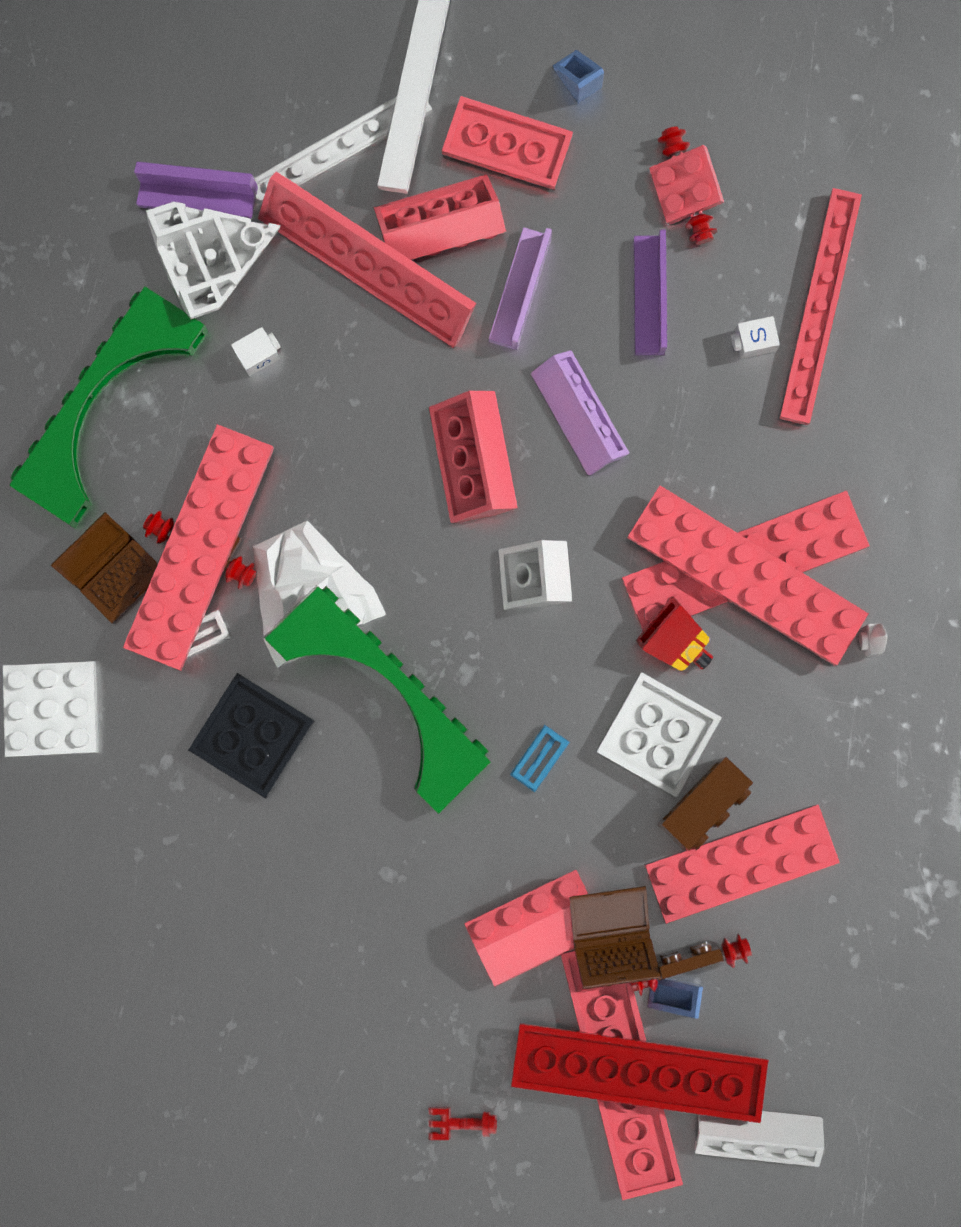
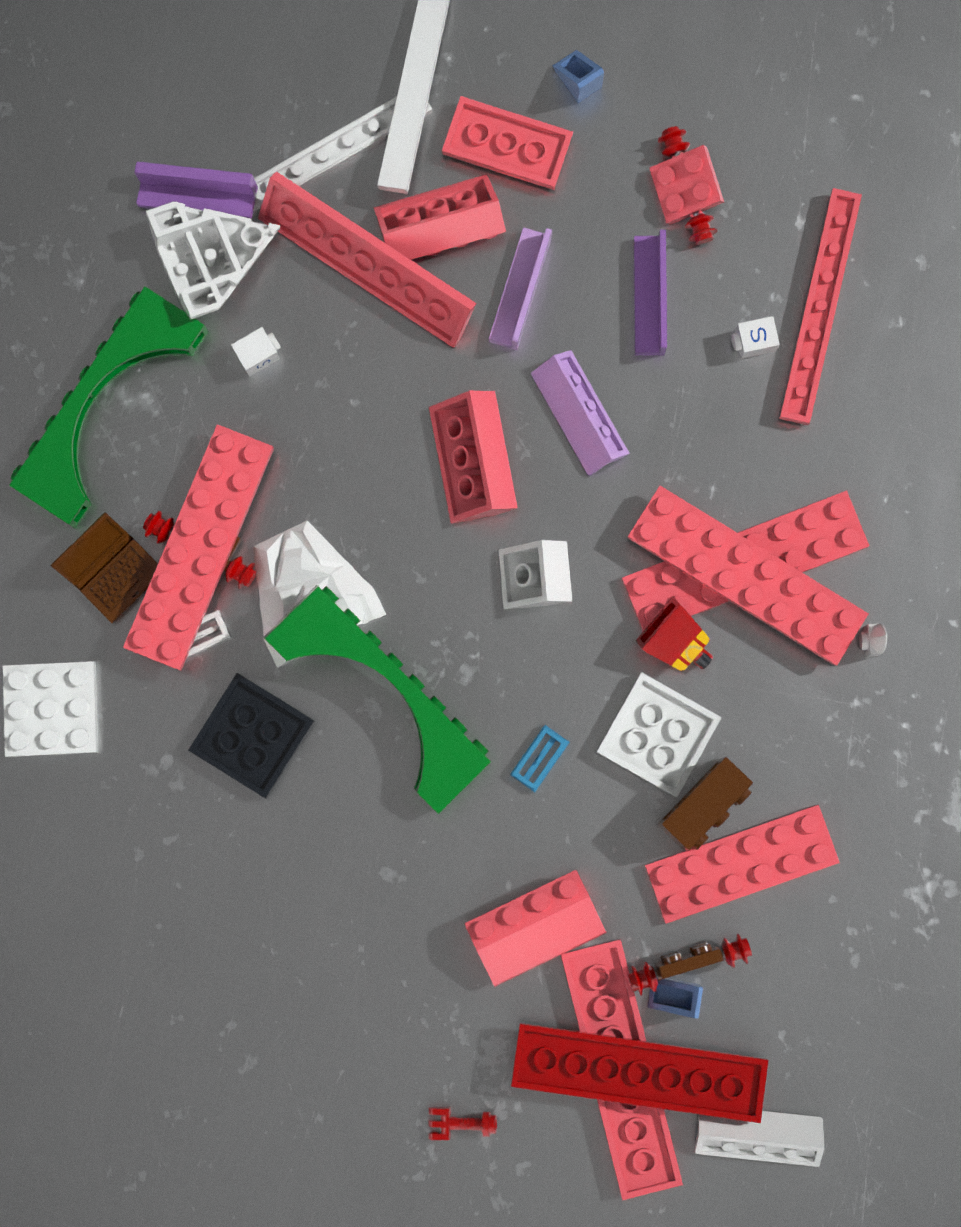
reddish brown piece [569,886,661,989] -> none

